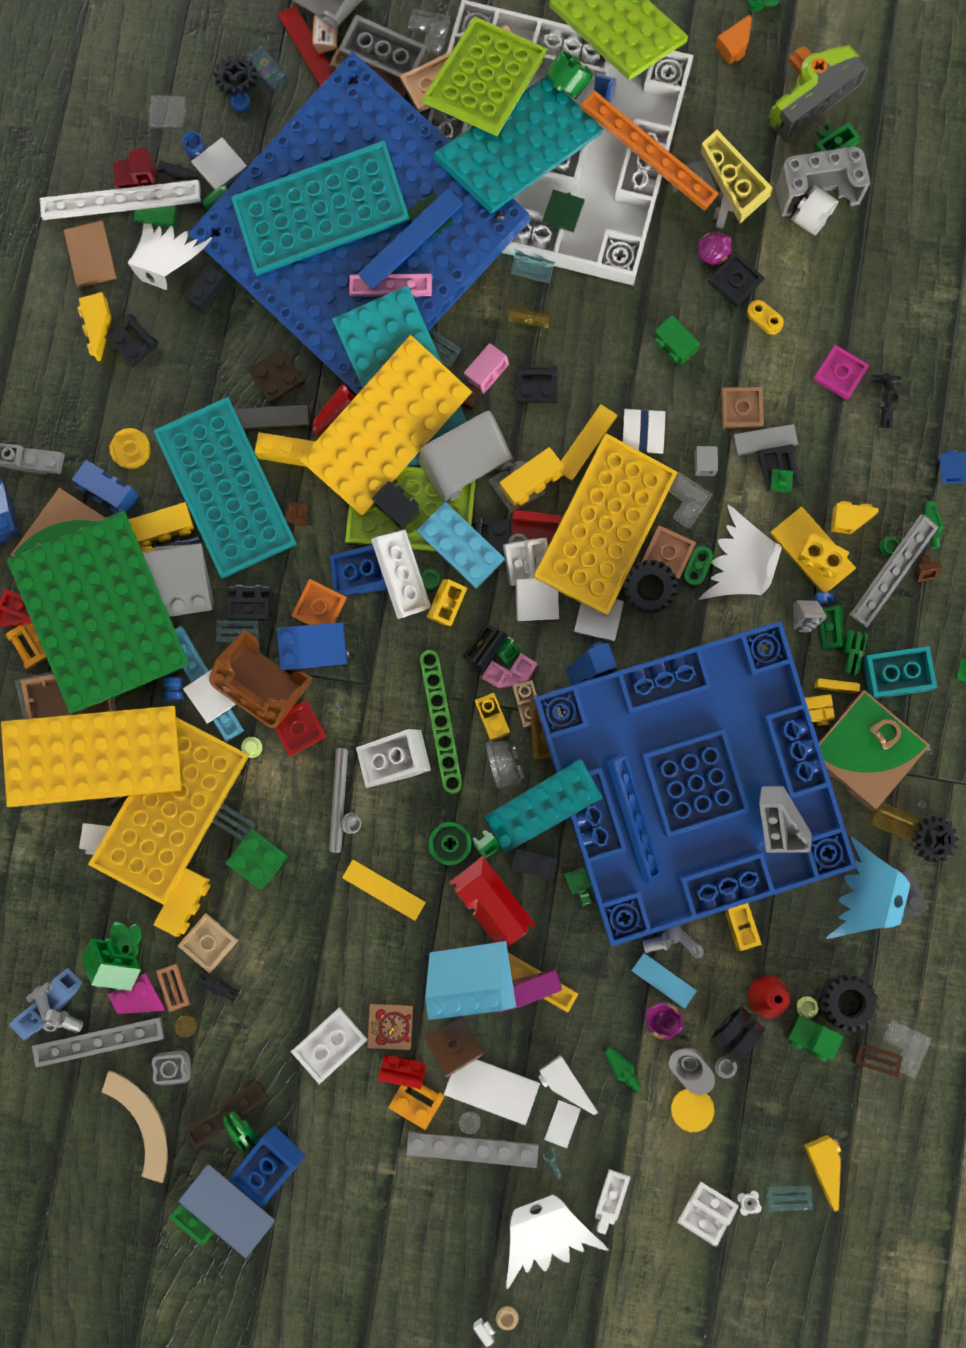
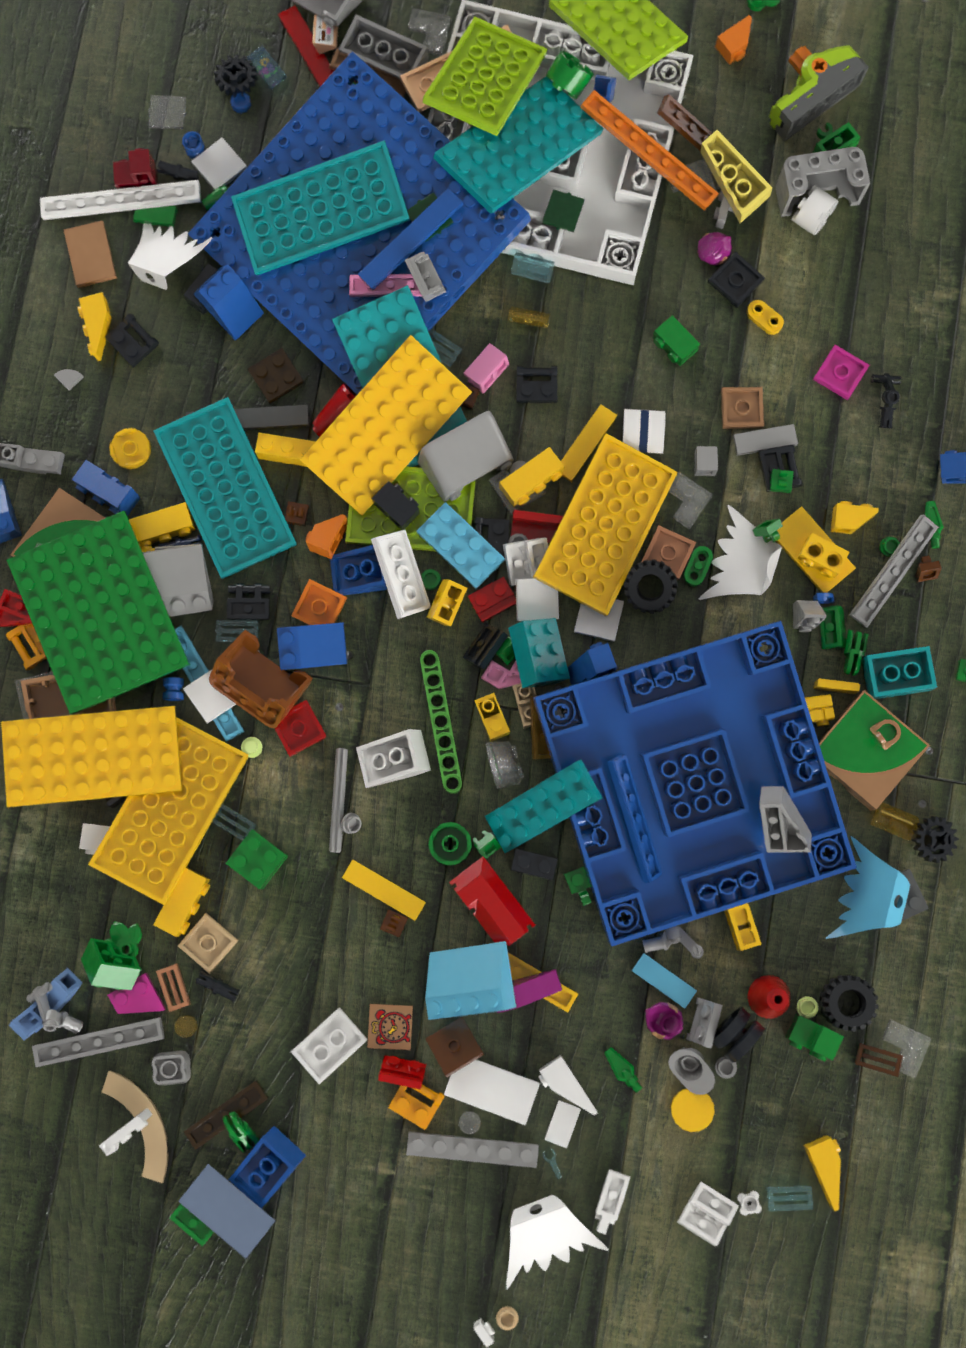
none -> light grey tile [54,369,84,391]
none -> white hinge [99,1108,153,1156]
none -> blue slope [193,264,264,340]
none -> orange slope [306,514,347,559]
none -> reddish brown tile [380,909,408,938]
none -> light grey hinge [405,252,446,302]
none -> red plate [468,576,516,623]
none -> teal brick [508,618,570,688]
none -> reddish brown plate [657,94,713,152]
none -> light grey plate [686,997,723,1048]
none -> green tile [752,519,783,543]

